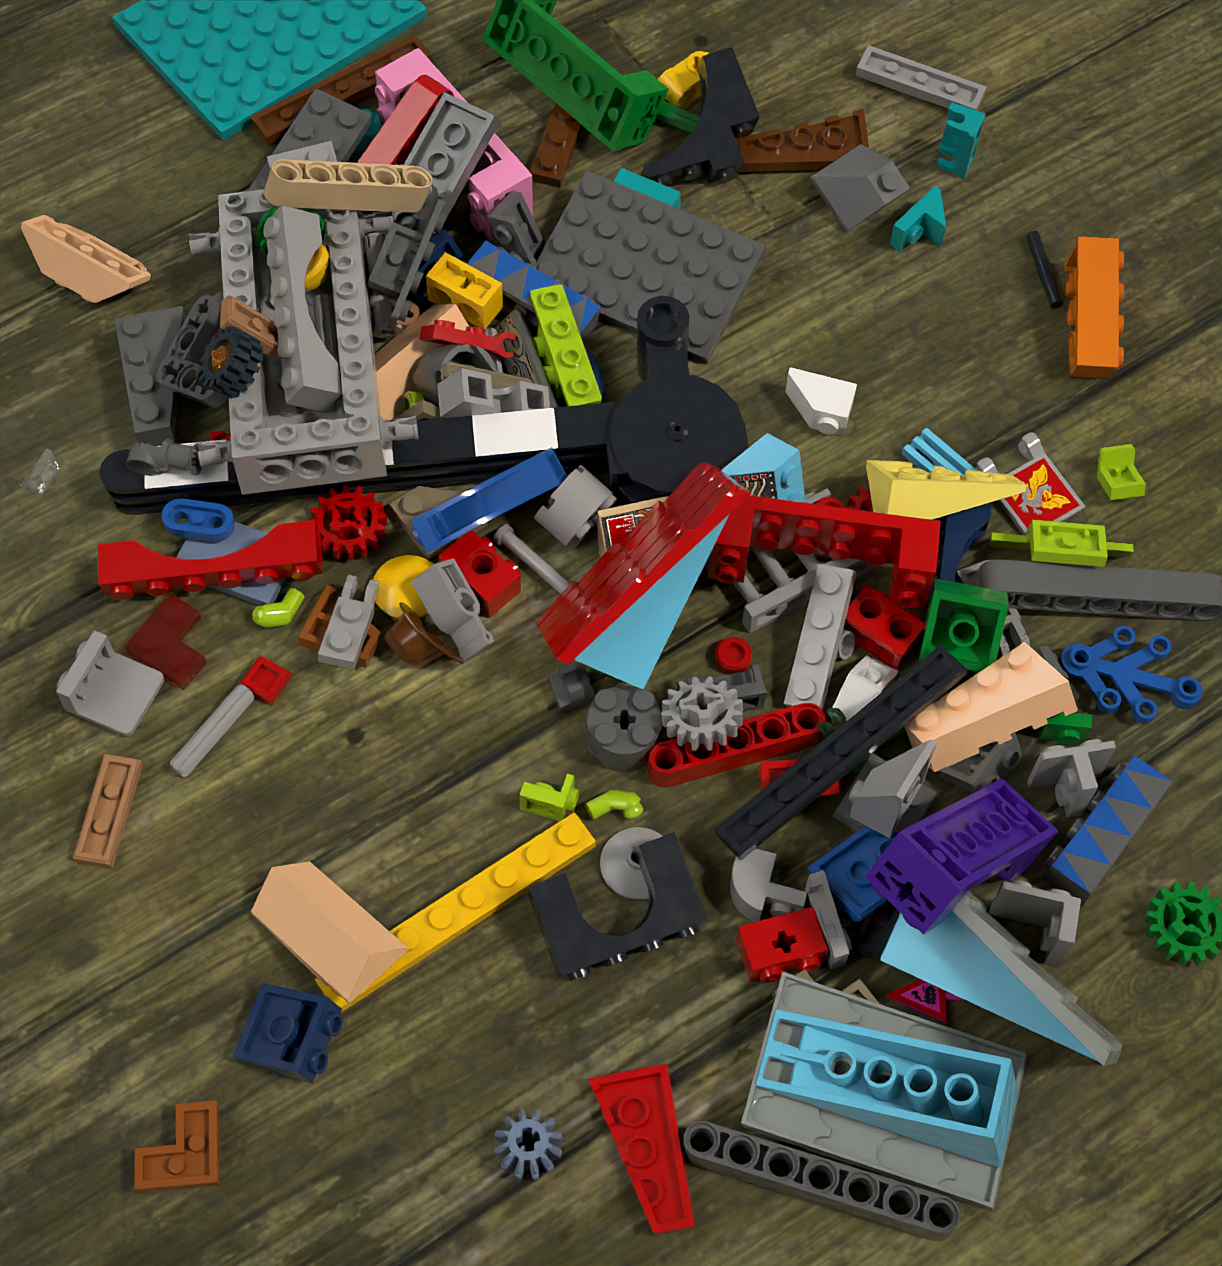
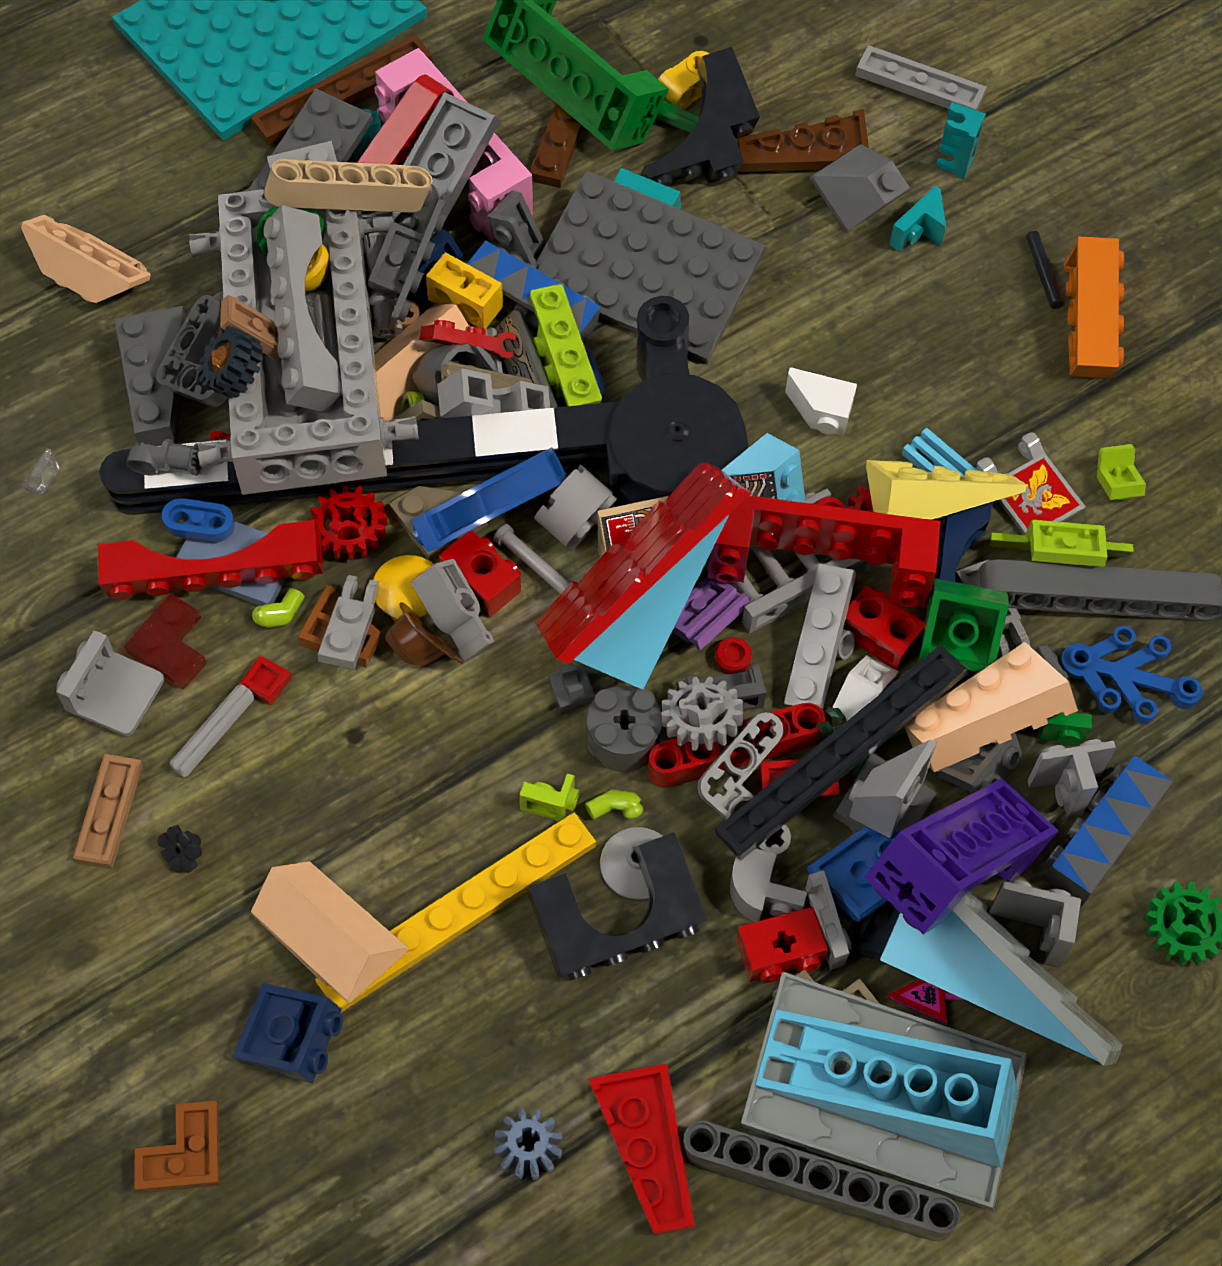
none -> black plant [157,825,202,873]
none -> medium lavender plate [672,576,750,650]
none -> light grey beam [697,712,791,854]

